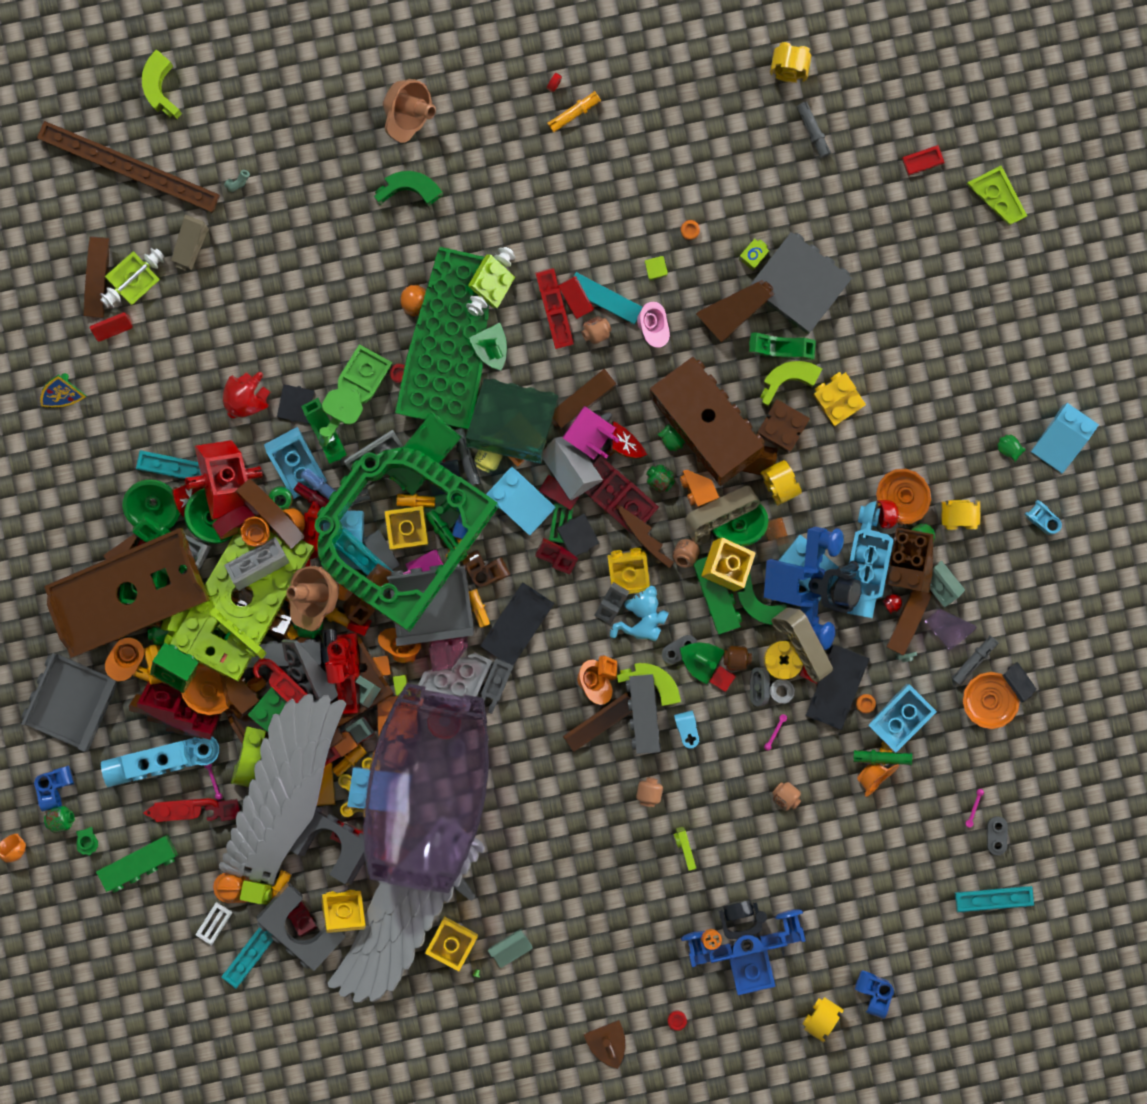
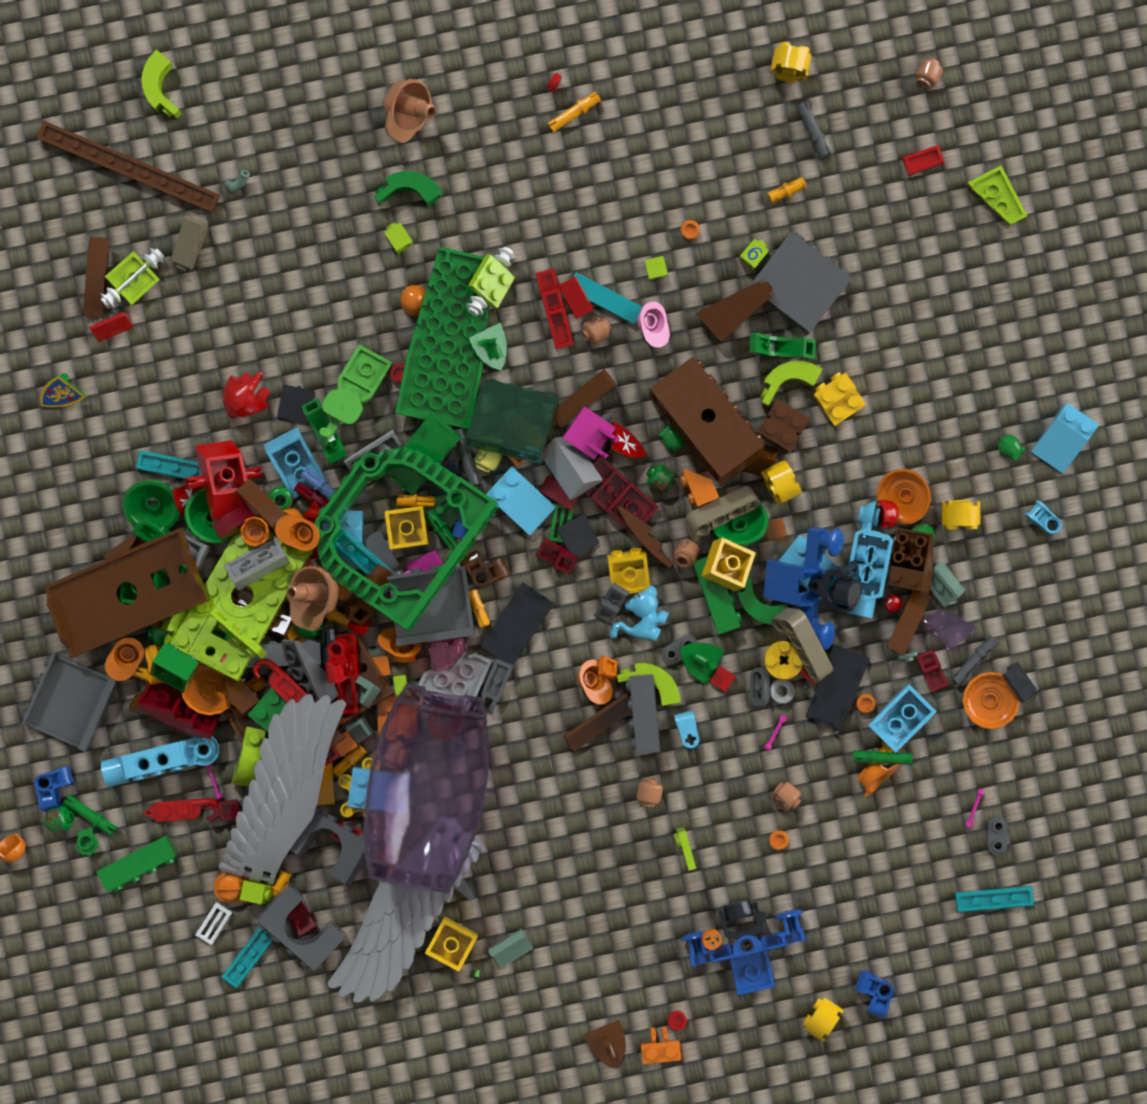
yellow plate [321,890,365,933] -> none
reddish brown head [724,646,752,671] -> none
none -> green pin [63,794,118,837]
none -> orange piece [275,515,320,551]
none -> lime brick [384,222,414,254]
none -> orange hinge [641,1026,681,1064]
none -> light orange pin [767,177,807,204]
none -> orange tile [769,830,789,850]
none -> nougat head [915,58,943,88]
none -> dark red slope [916,649,949,694]

